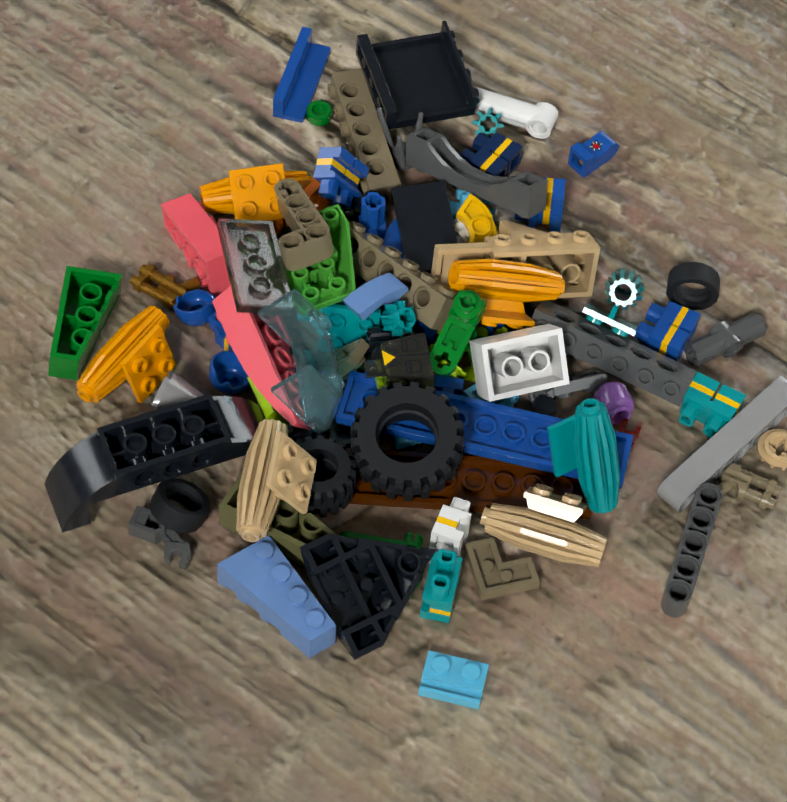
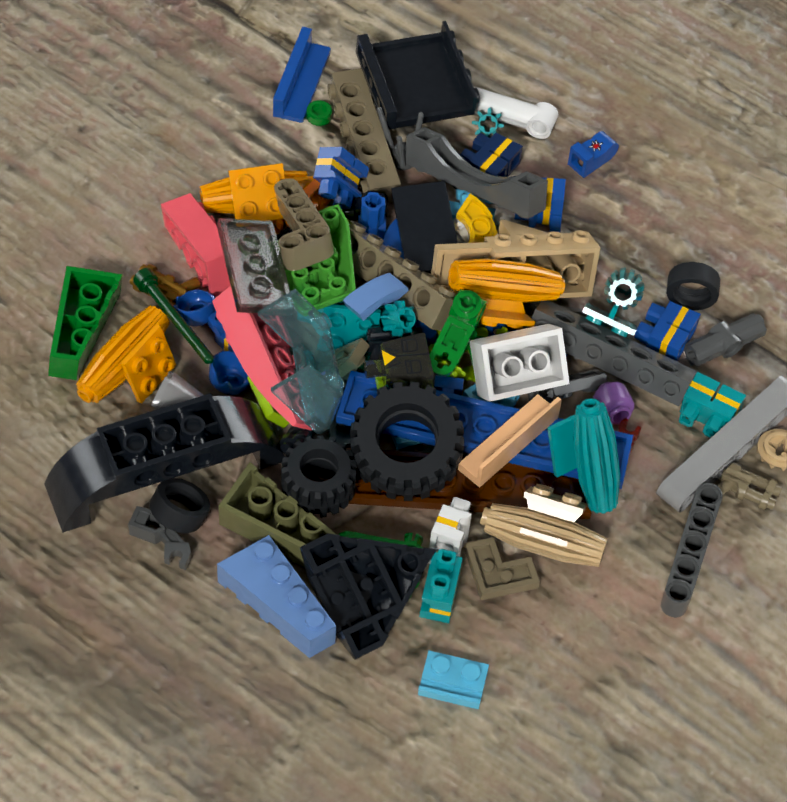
tan plate [236,419,317,542] -> none
none -> dark green piece [133,268,214,364]
none -> light nougat panel [458,394,562,488]

